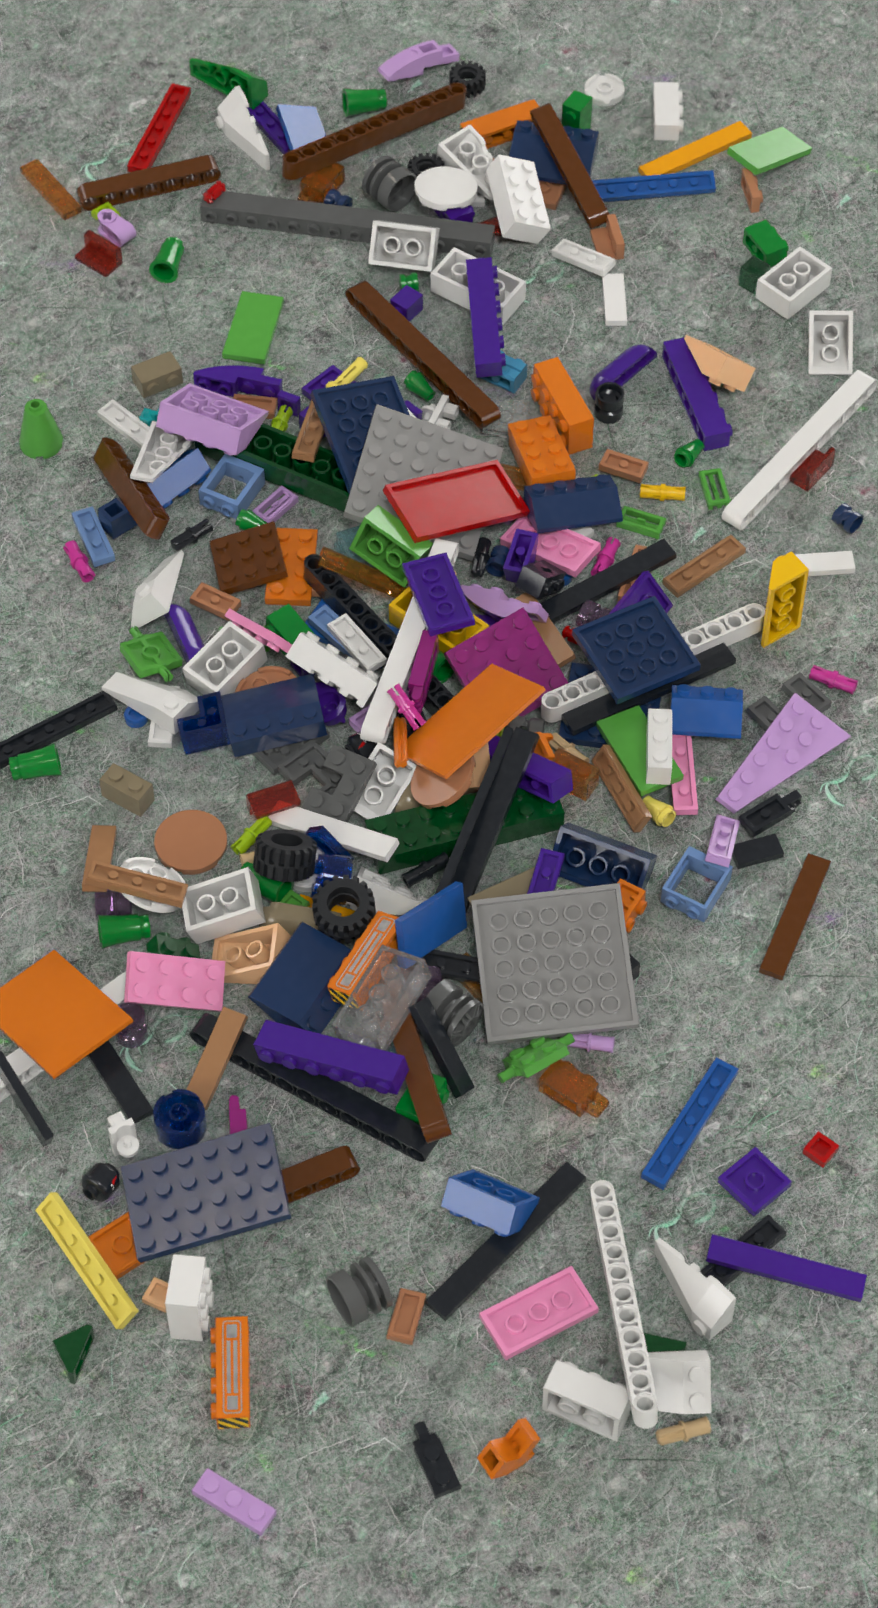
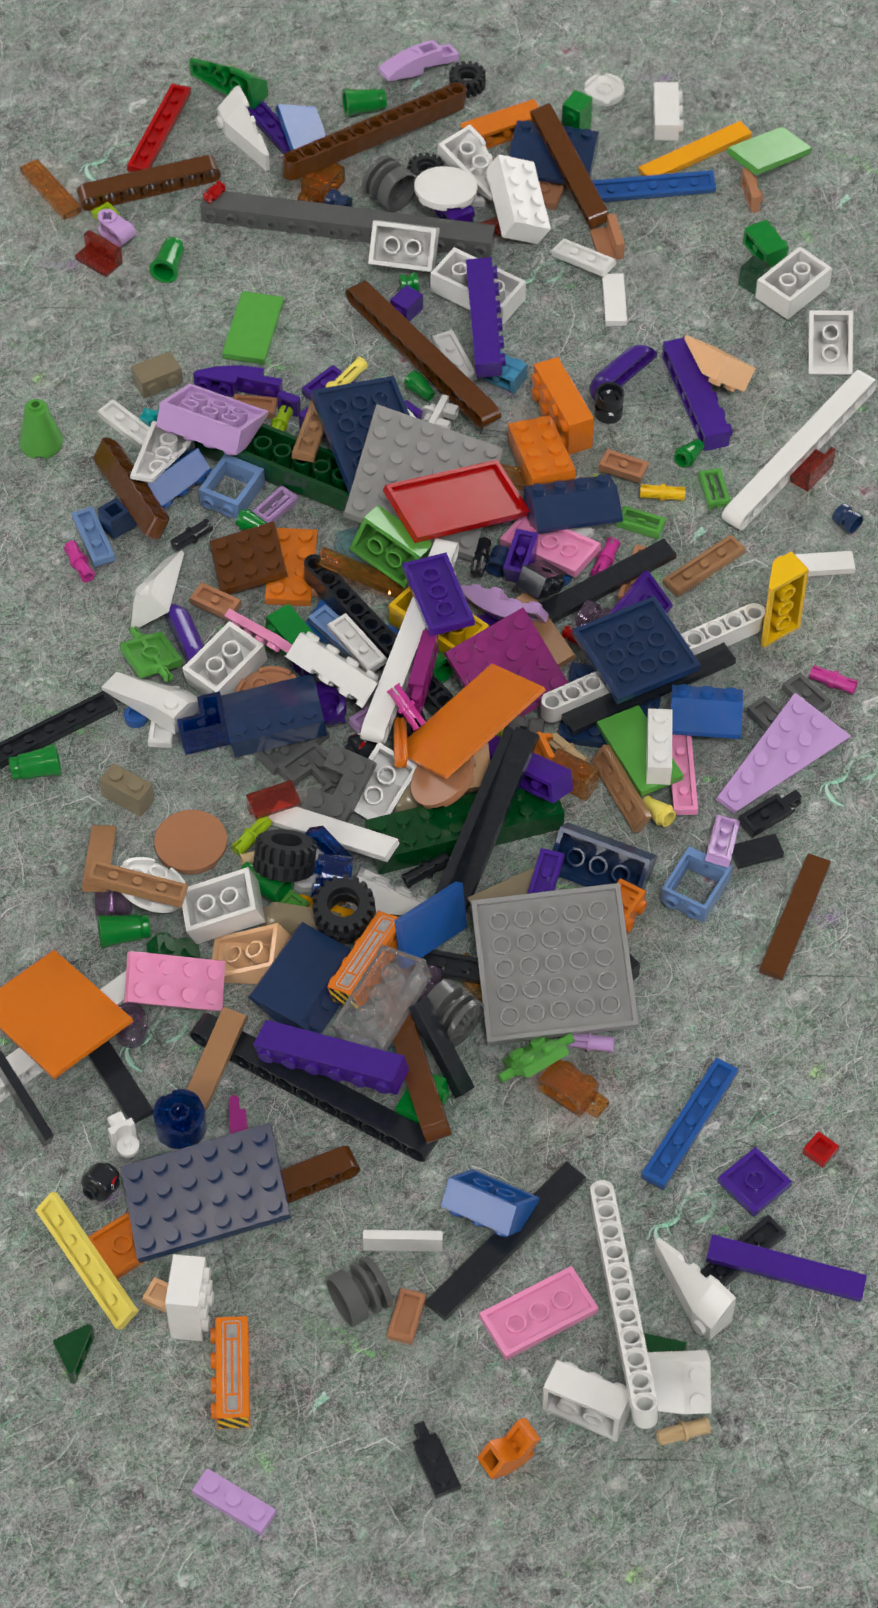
none -> white tile [363,1230,443,1252]
none -> white tile [432,330,477,381]

